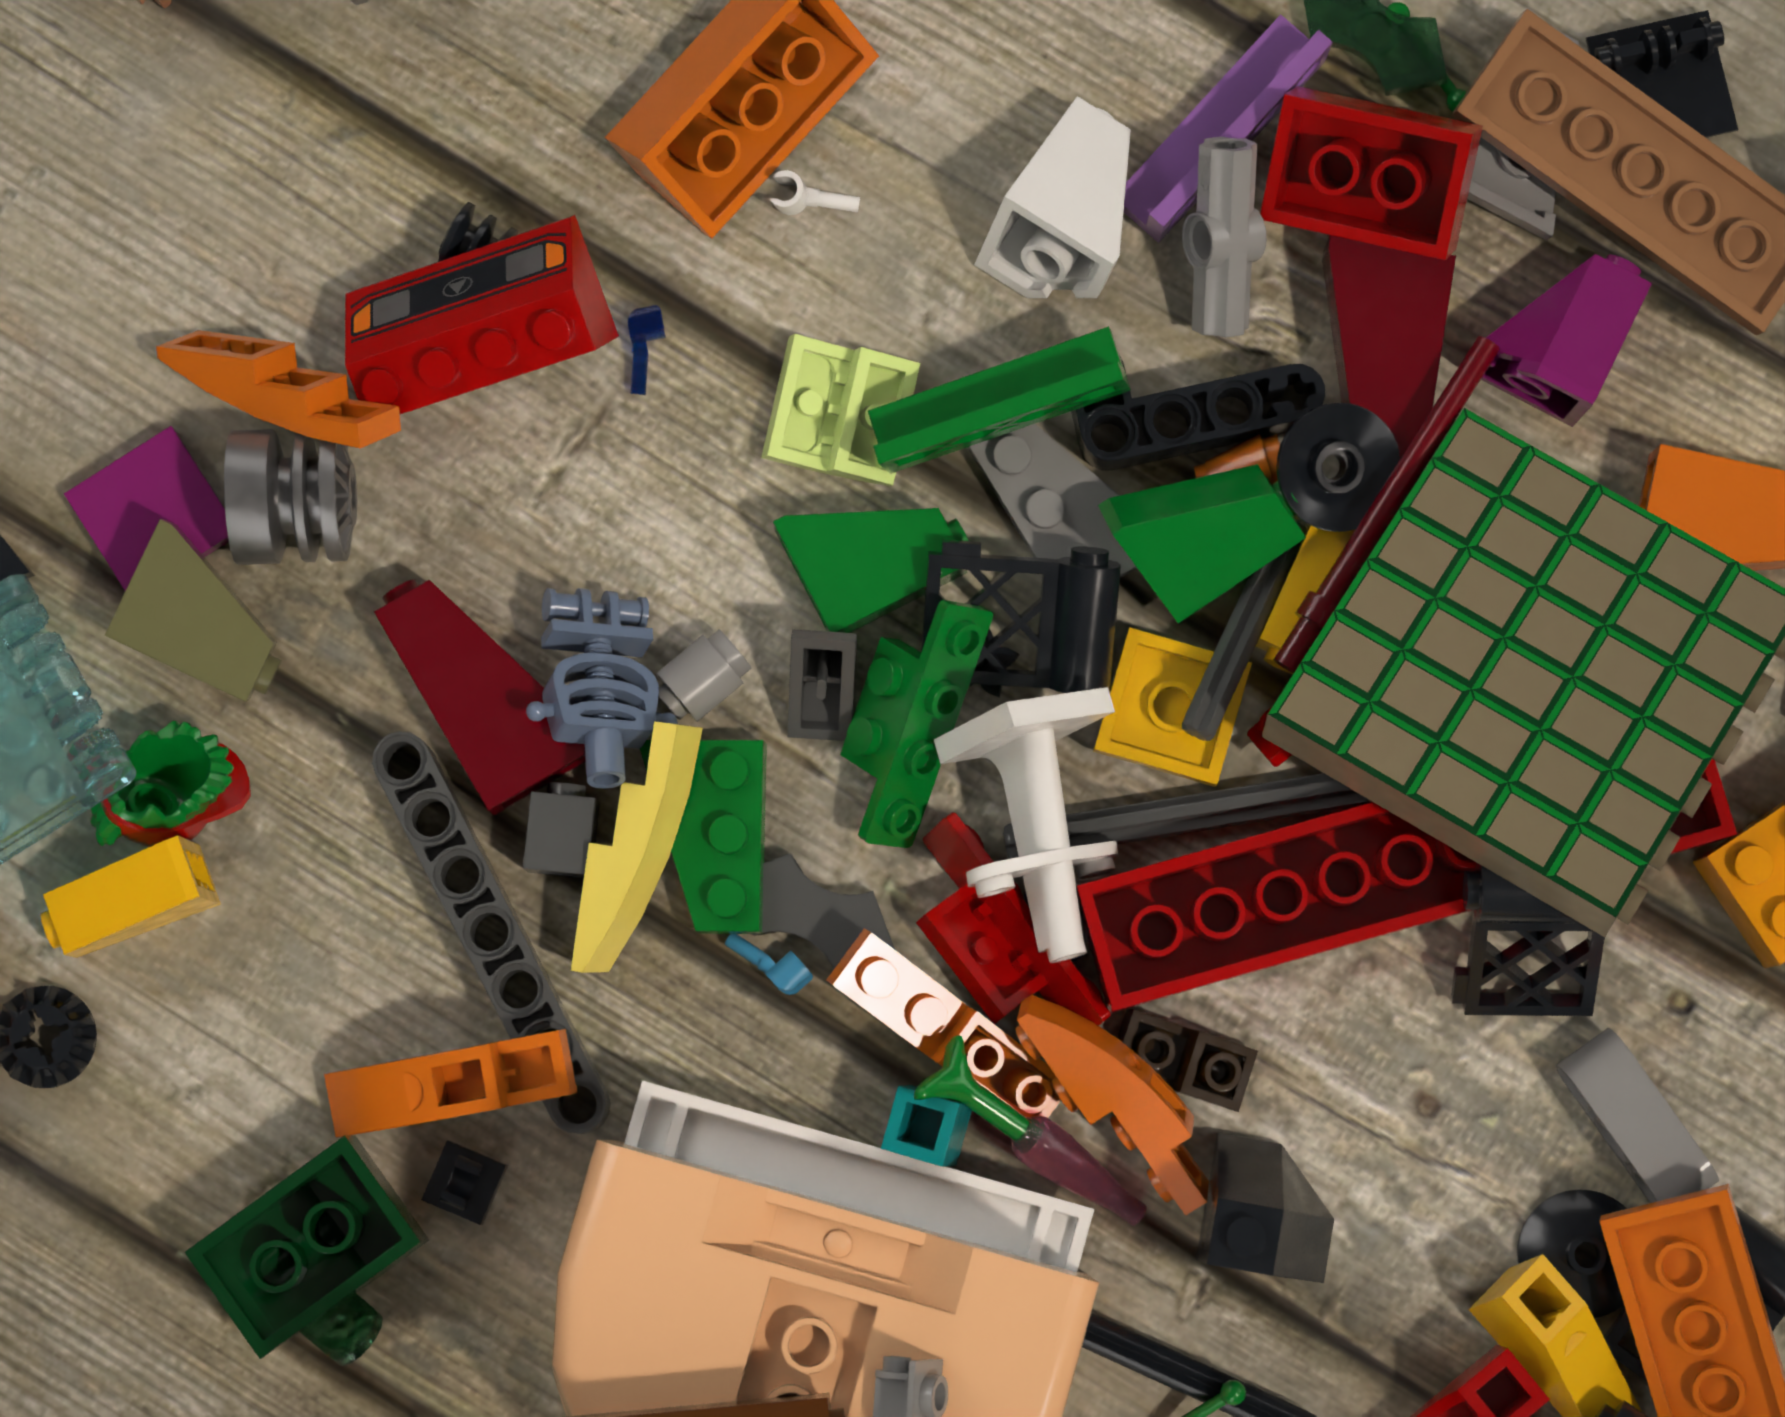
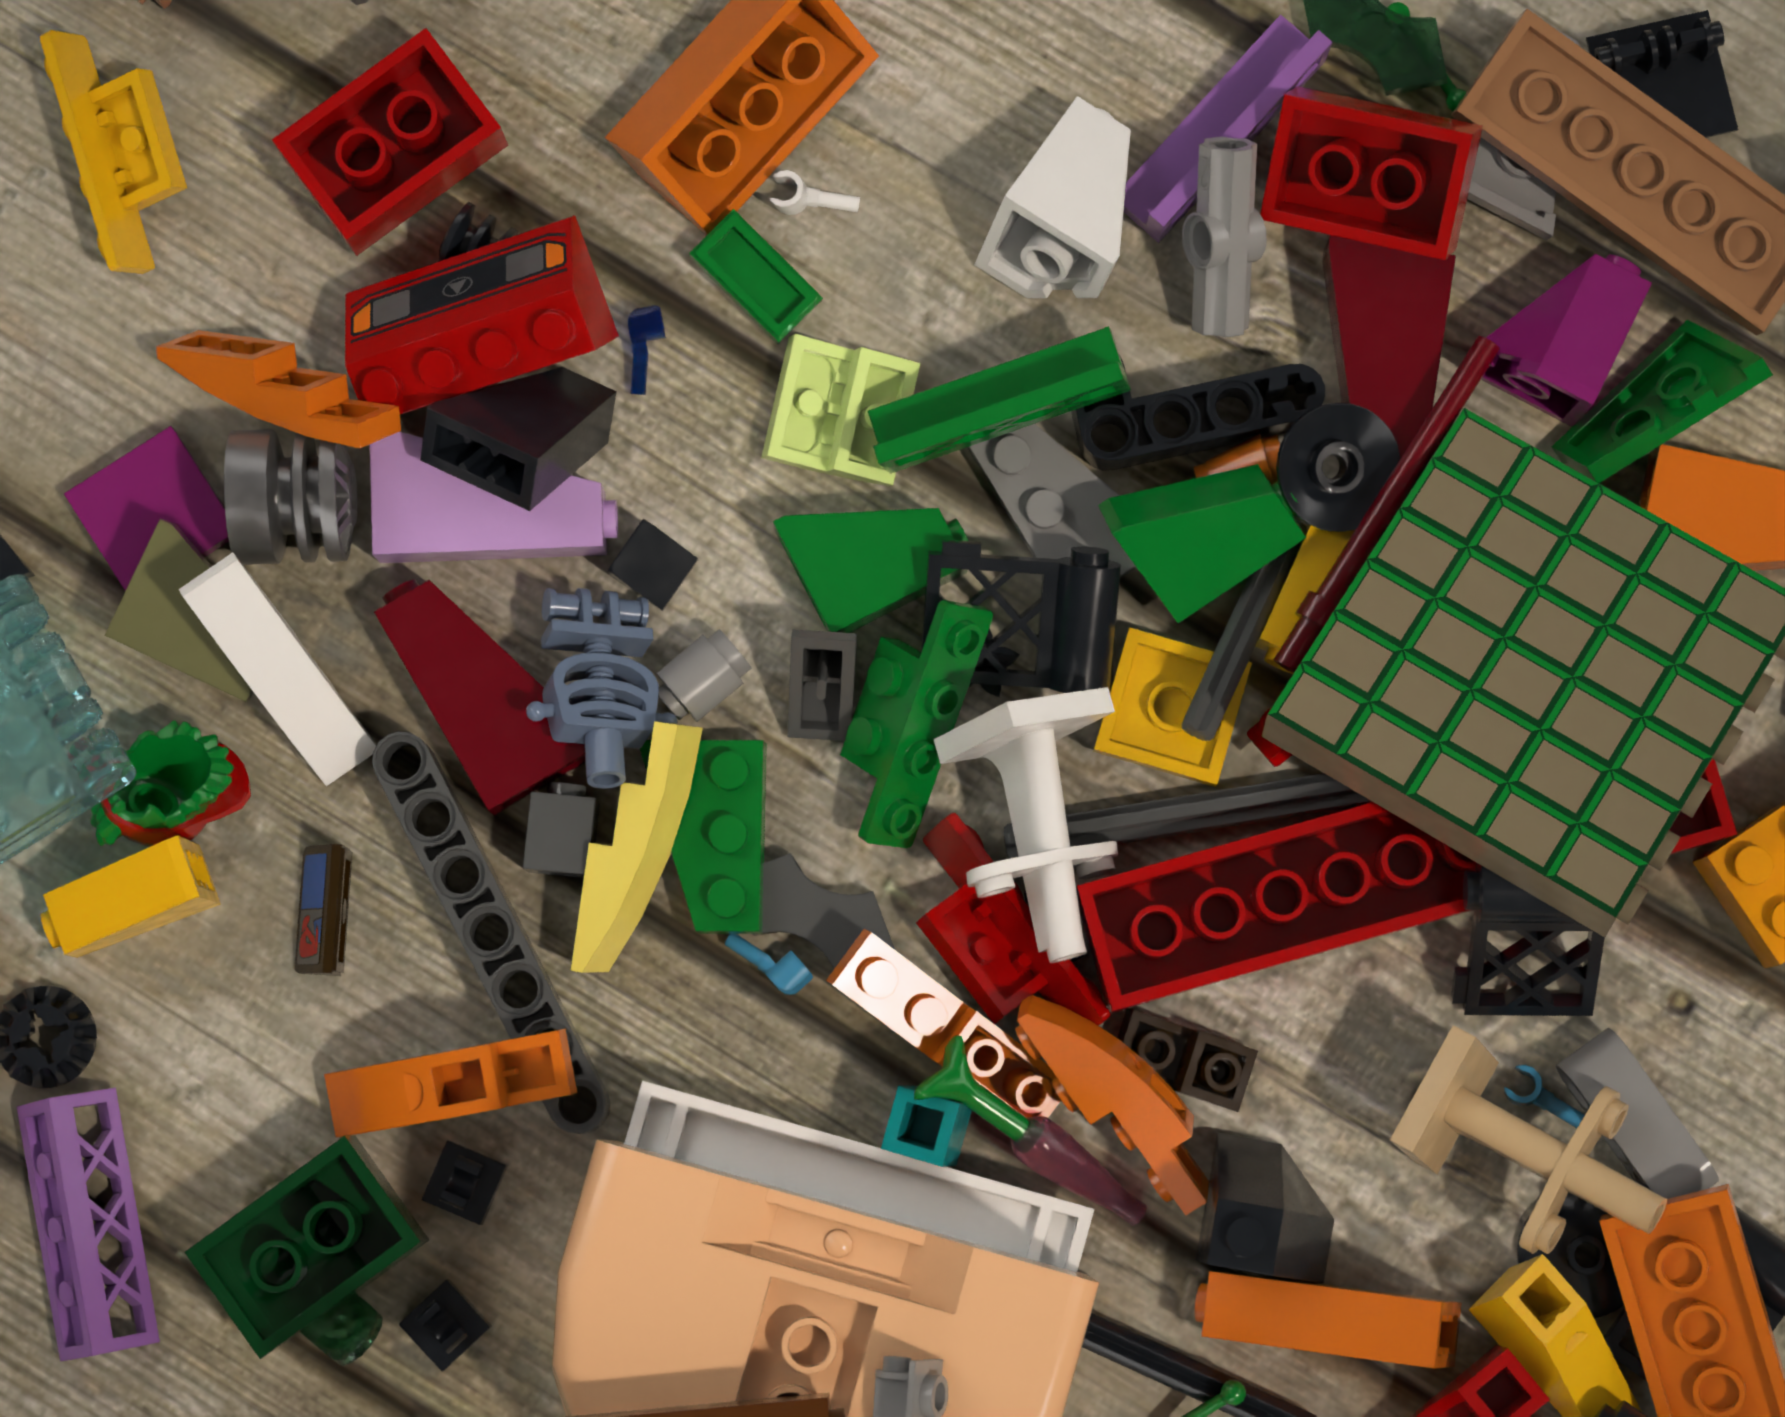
none -> medium lavender fence [17,1088,160,1362]
none -> yellow bracket [40,30,187,274]
none -> white slope [178,552,376,786]
none -> red brick [272,28,508,256]
none -> dark brown slope [295,844,353,976]
none -> lavender slope [370,432,618,564]
none -> black tile [399,1279,492,1372]
none -> black slope [420,367,617,511]
none -> black slope [608,519,698,611]
none -> green tile [689,209,823,345]
none -> orange slope [1195,1271,1462,1369]
none -> tan piece [1390,1025,1667,1254]
none -> dark azure hand [1504,1065,1585,1128]
none -> green wing [1551,319,1773,483]

